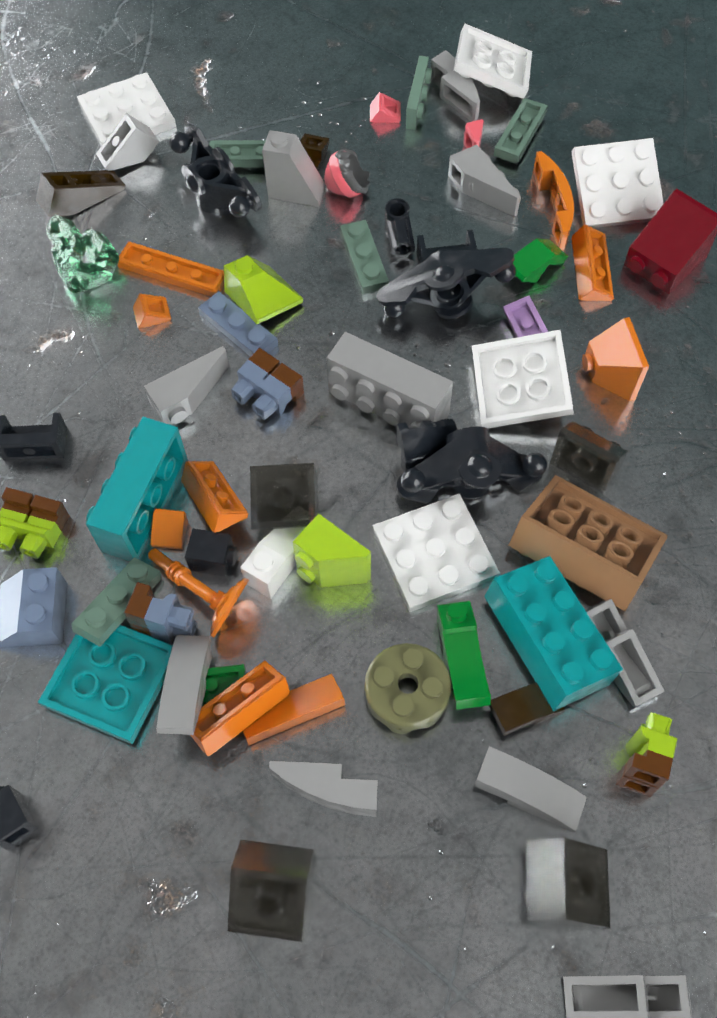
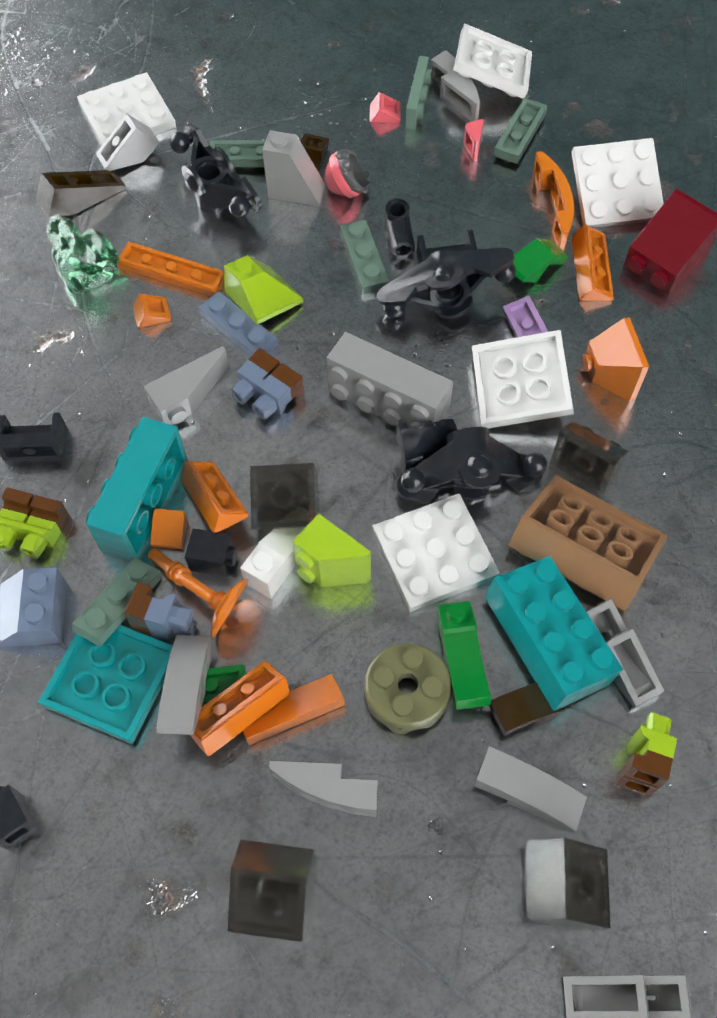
light grey slope [448,145,521,217] -> none

